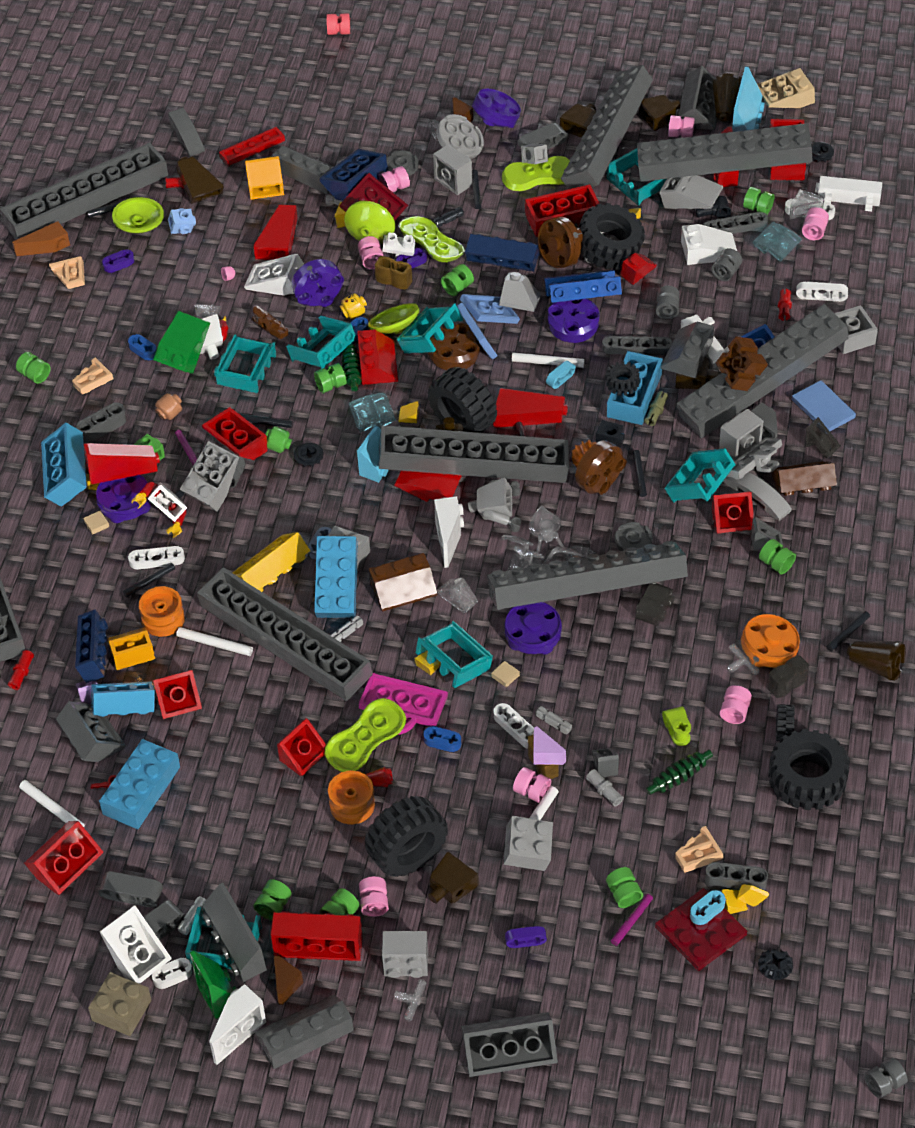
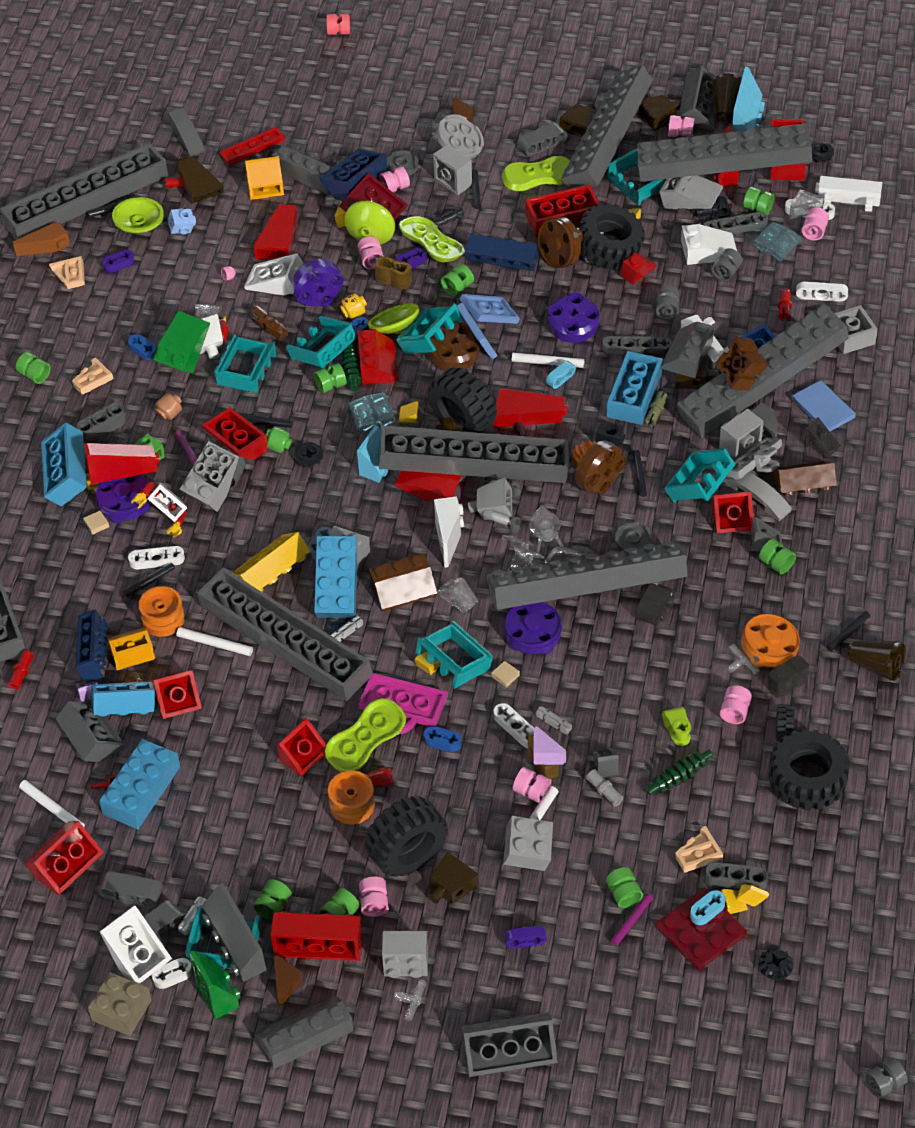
white slope [209,984,266,1065] -> none
white hips [382,232,415,258] -> none
dark purple piece [472,88,521,128] -> none
light grey slope [499,272,541,312] -> none
light grey brick [521,143,548,164] -> none
blue fence [544,270,622,303] -> none
black tyre [606,361,640,396] -> none
tan slope [757,68,815,108] -> none

